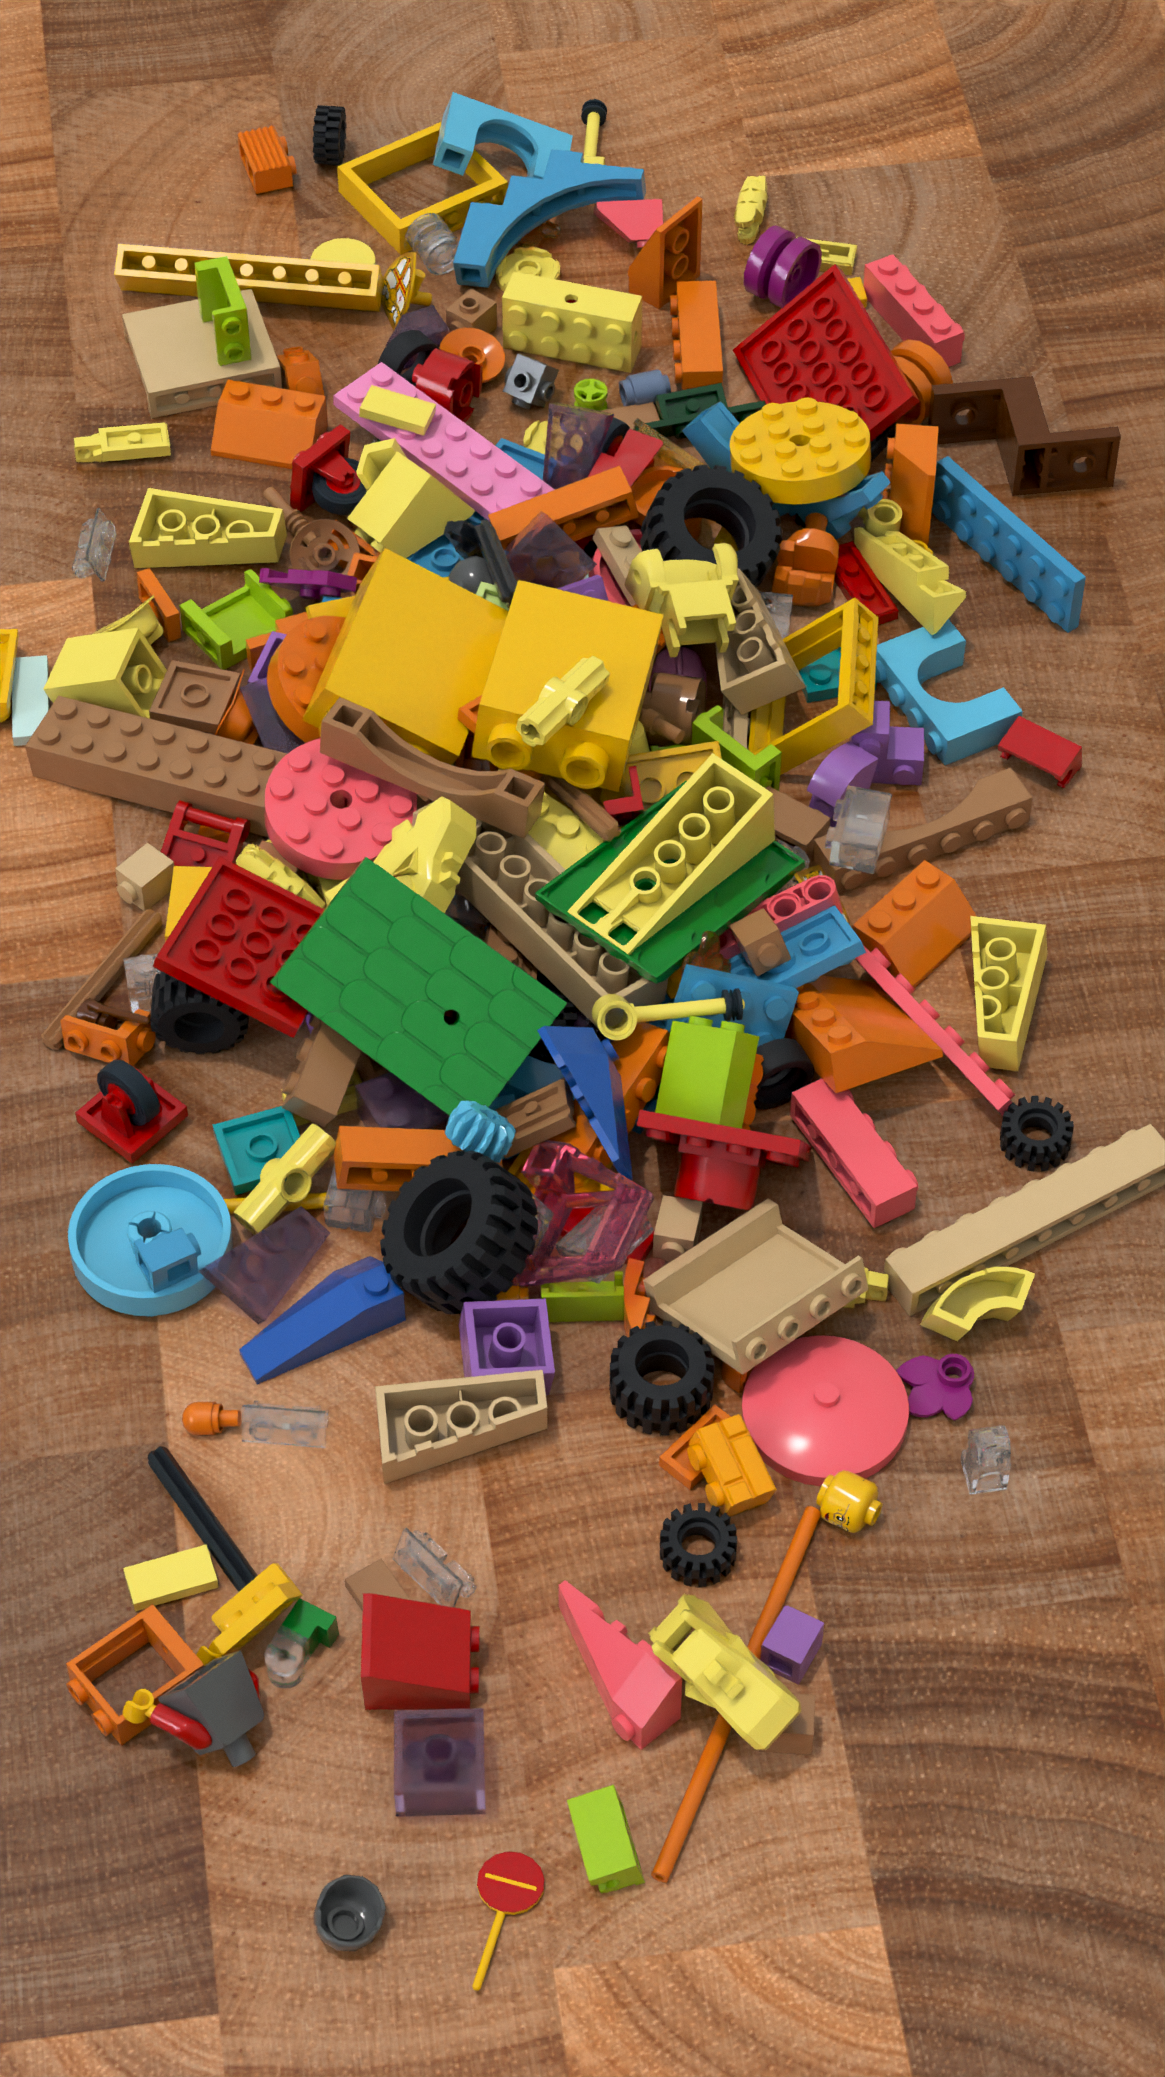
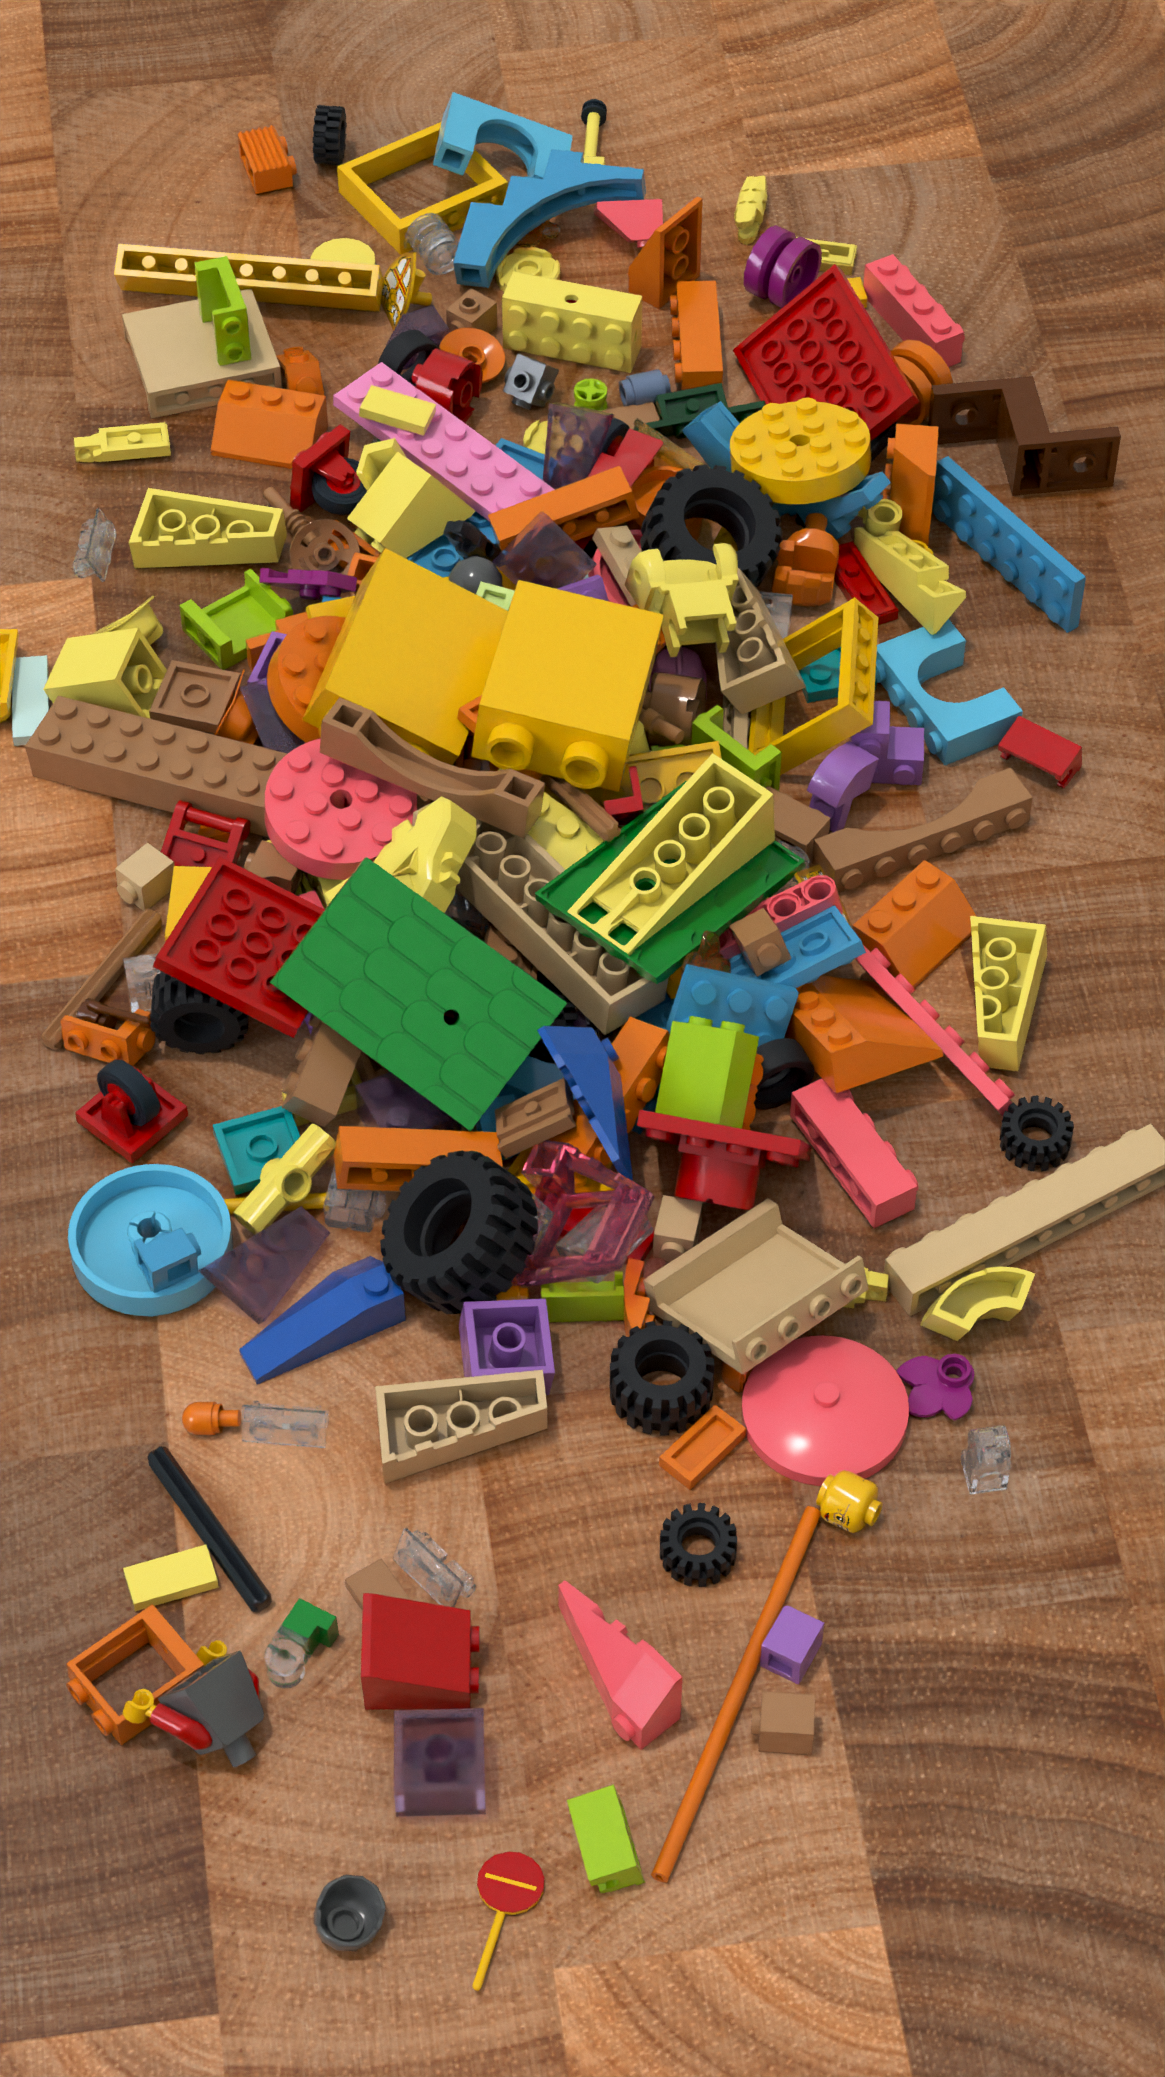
orange tile [137,568,181,642] -> none
yellow bracket [211,1563,303,1655] -> none
light yellow hinge [236,843,326,908] -> none
medium azure gear [444,1101,516,1163] -> none
black axle [473,520,517,608] -> none
light yellow piece [516,655,610,747] -> none
light yellow piece [592,988,745,1040] -> none
light yellow animal [648,1593,801,1750] -> none
light orange brick [688,1414,777,1517] -> none
clear brick [825,785,892,874] -> none

